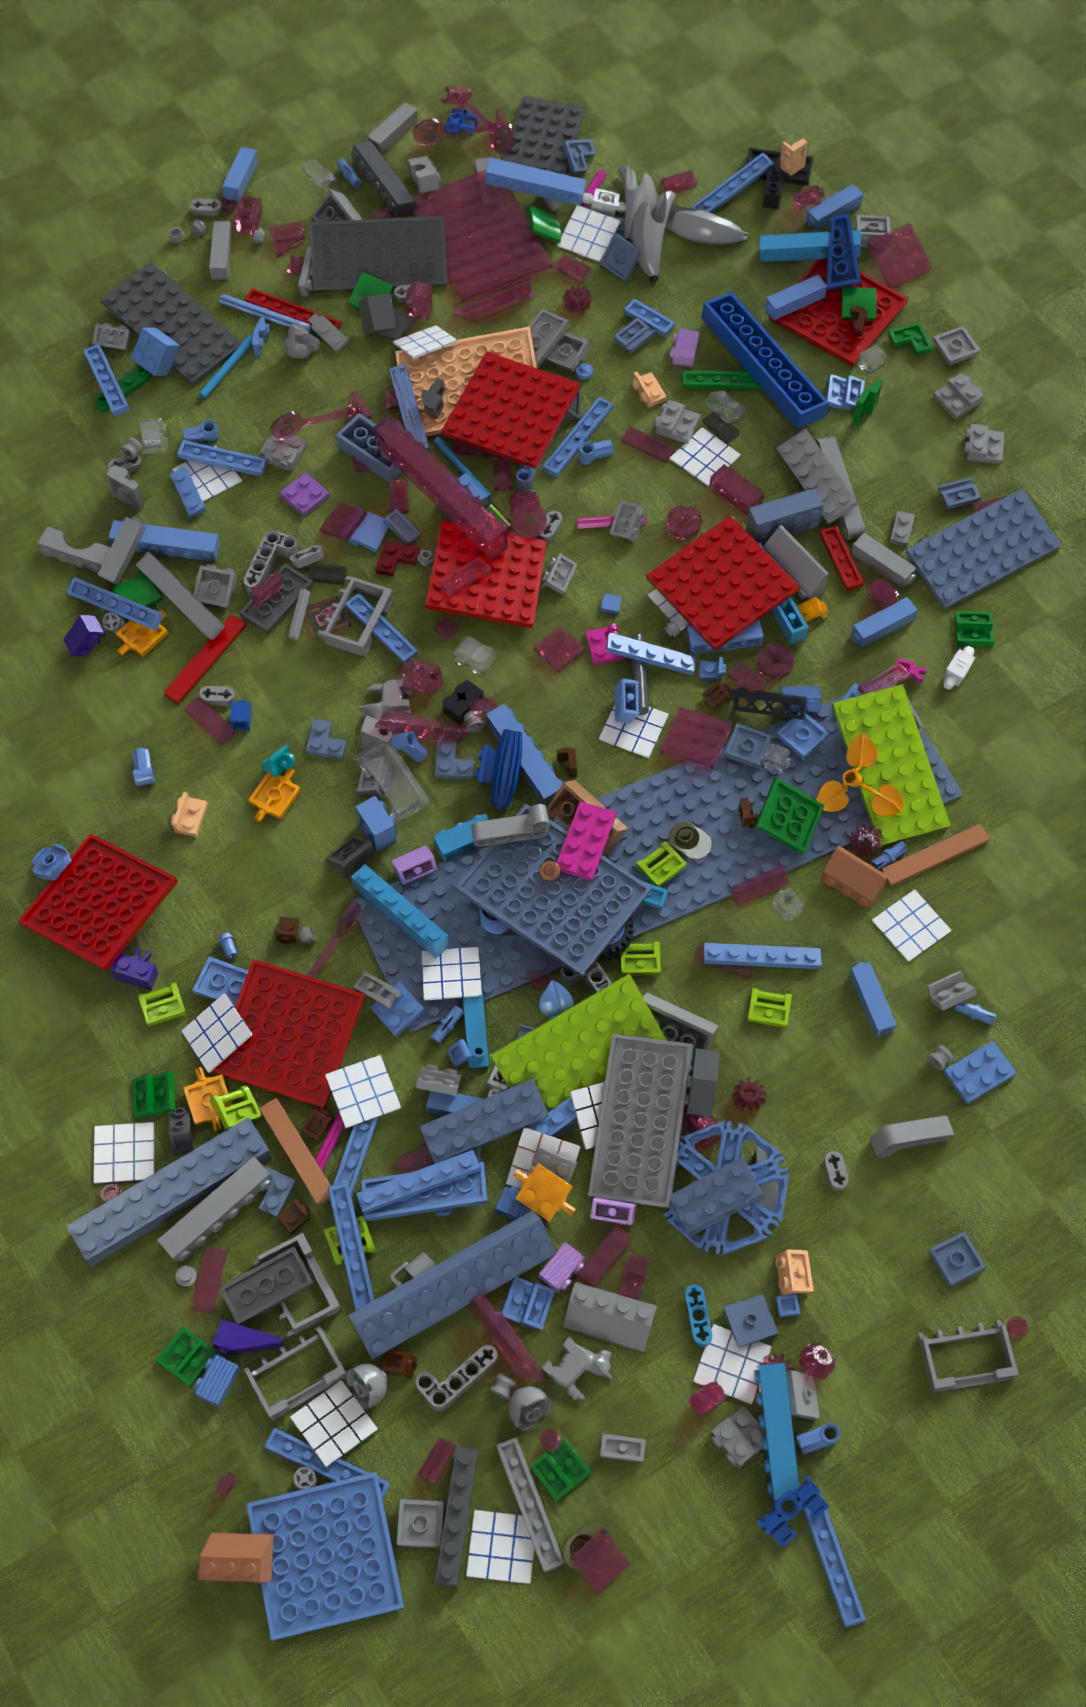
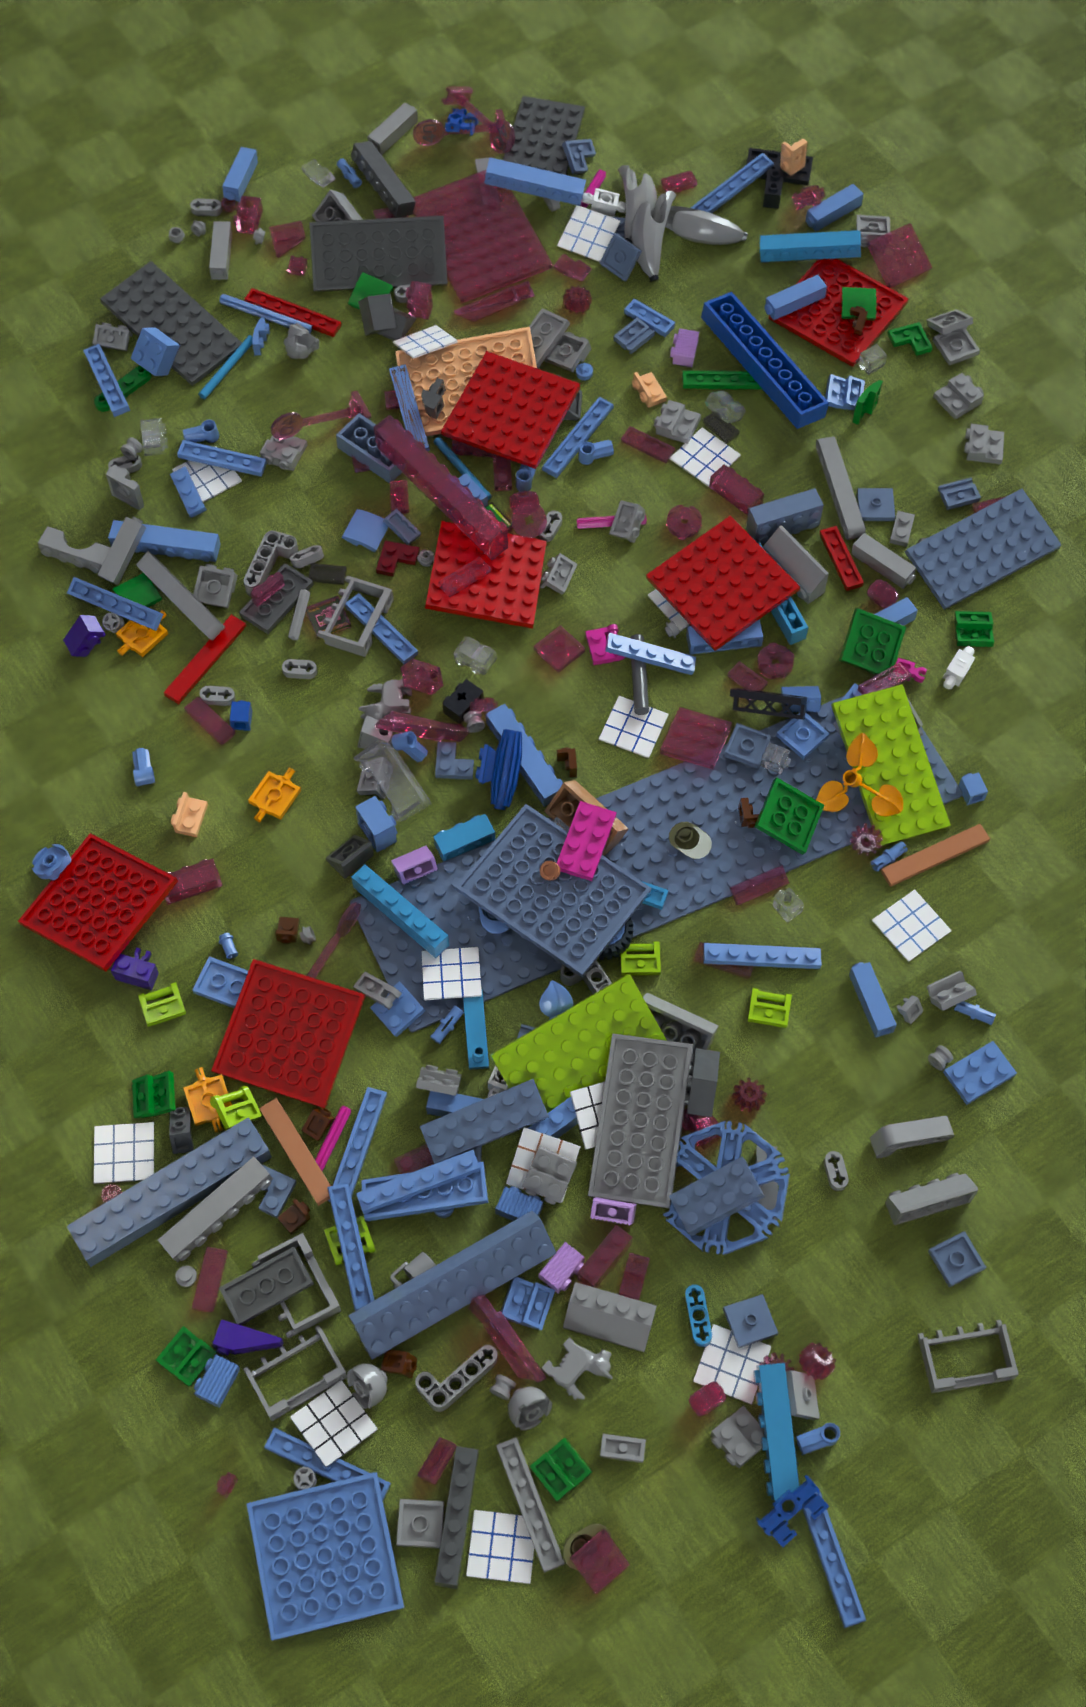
white piece [182,993,253,1073] -> none
nougat slope [198,1533,274,1582] -> none
teal hips [261,745,295,777] -> none
medium lavender plate [280,472,330,517] -> none
light grey plate [298,247,313,297] -> none
sand blue plate [306,719,347,760] -> none
light grey hinge [308,313,350,353] -> none
clear pink tile [320,503,367,541] -> none
white piece [325,1055,401,1128] -> none
light grey arch [408,156,441,193] -> none
clear pink tile [433,616,459,641] -> none
medium blue tile [447,1040,472,1067] -> none
light grey beam [471,804,550,847] -> none
light orange plate [512,1163,576,1222] -> none
green slope [526,205,561,243] -> none
clear pink tile [526,970,552,991] -> none
clear pink bush [540,1428,562,1451] -> none
medium blue tile [601,593,622,615] -> none
medium blue brick [614,679,640,723] -> none
lime plate [635,841,687,887] -> none
medium blue bracket [699,657,726,682] -> none
reddish brown bracket [702,680,734,710] -> none
medium blue tile [775,1293,800,1319] -> none
light grey plate [776,428,858,524] -> none
light nougat bracket [776,1249,814,1295] -> none
light orange bracket [797,597,827,622] -> none
nougat slope [821,846,888,909] -> none
blue wedge [825,214,861,291] -> none
clear pink plate [1007,1316,1028,1338] -> none
none -> clear pink brick [165,858,223,905]
none -> light grey beam [282,659,317,679]
none -> green plate [839,608,906,679]
none -> sand blue plate [857,488,895,521]
none -> light grey slope [885,1173,978,1226]
none -> light grey tile [896,995,923,1024]
none -> light grey plate [927,309,973,335]
none -> medium blue brick [958,773,988,805]

